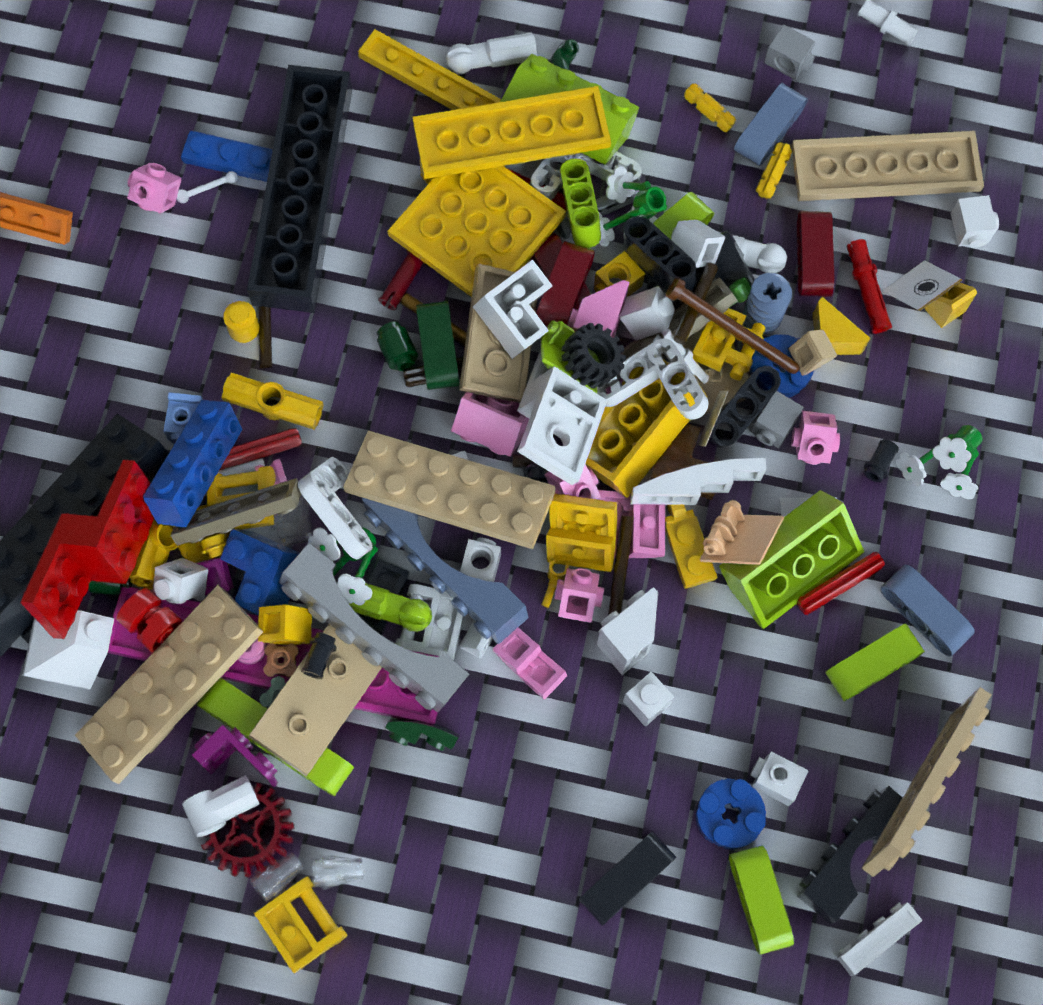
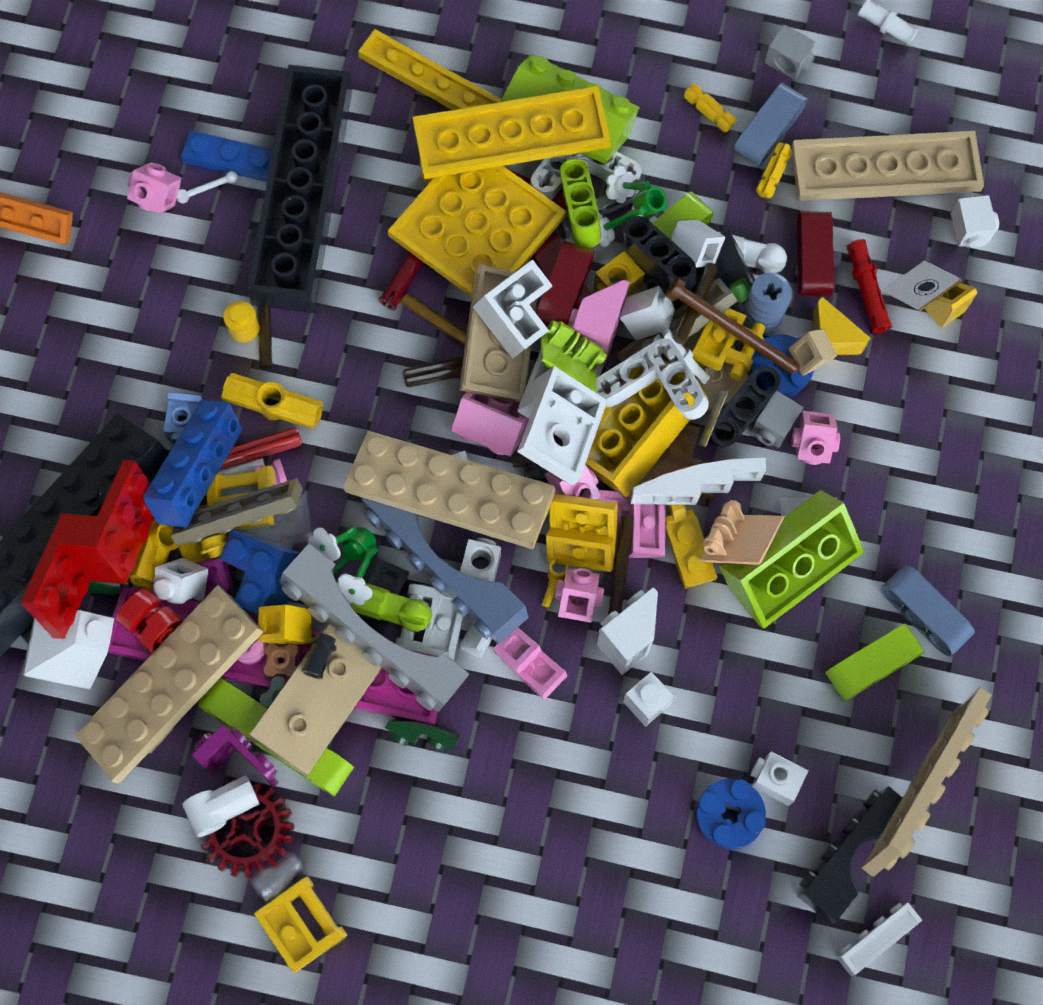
white beam [298,457,372,560] -> none
clear cone [312,854,364,890] -> none
dark green brick [377,322,418,371] -> none
dark green beam [416,301,459,390] -> none
white piece [445,32,537,74] -> none
dark green arm [551,39,579,70] -> none
black tyre [561,323,626,388] -> none
black beam [579,831,677,926] -> none
lime beam [729,845,794,955] -> none
red axle [797,552,885,615] -> none
black pin [864,439,899,482] -> none
white plant [896,425,983,499] -> none

